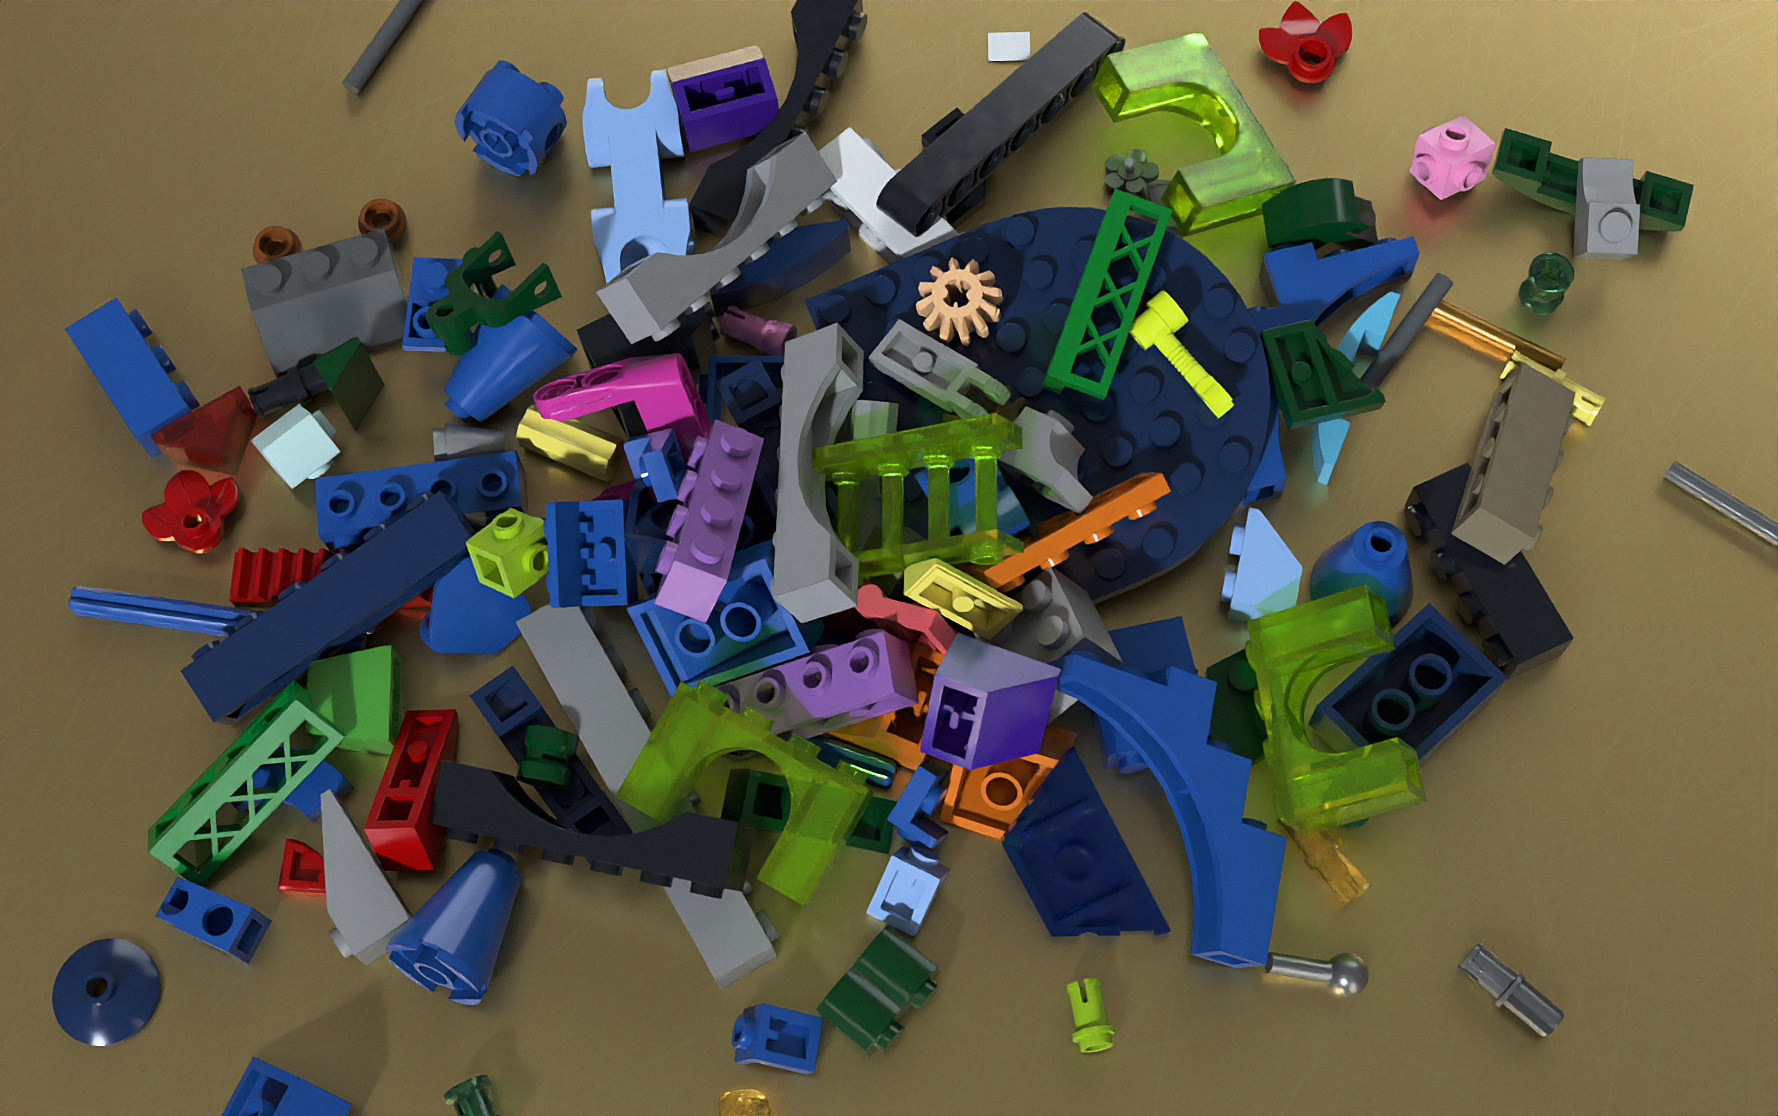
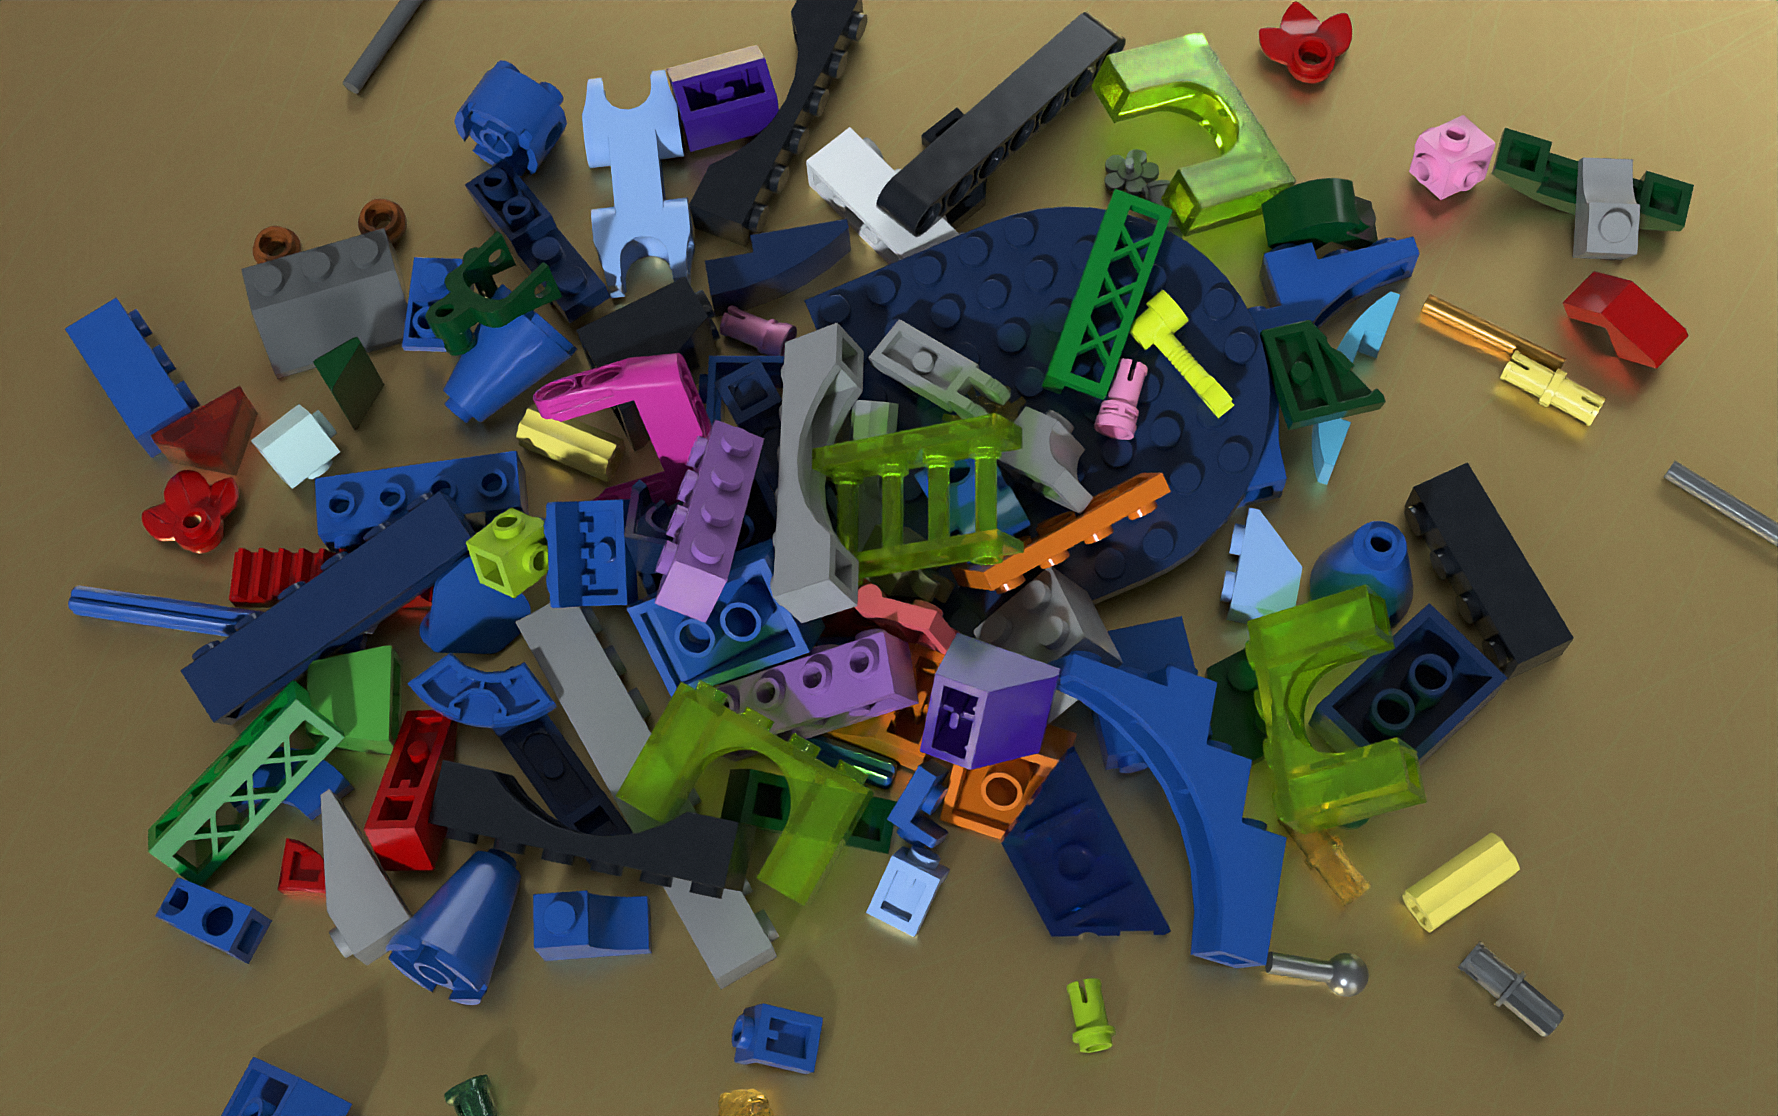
dark blue dish [52,938,161,1046] -> none
black pin [248,363,329,418] -> none
light grey cone [433,423,505,462] -> none
dark green wheel [516,725,579,790] -> none
light grey arch [596,132,837,344] -> none
blue bracket [624,428,688,503] -> none
dark green brick [817,925,940,1057] -> none
light yellow slope [904,558,1023,640] -> none
light nougat gear [916,257,1003,346] -> none
white sticker [988,32,1030,61] -> none
dark grey bar [1360,273,1453,391] -> none
dark tan brick [1451,362,1575,565] -> none
clear green bush [1519,252,1575,315] -> none
none -> blue tile [407,652,557,728]
none -> dark blue slope [465,159,611,323]
none -> blue arch [533,890,652,961]
none -> bright pink pin [1094,358,1148,440]
none -> light yellow axle [1402,832,1520,933]
none -> red slope [1562,271,1688,369]

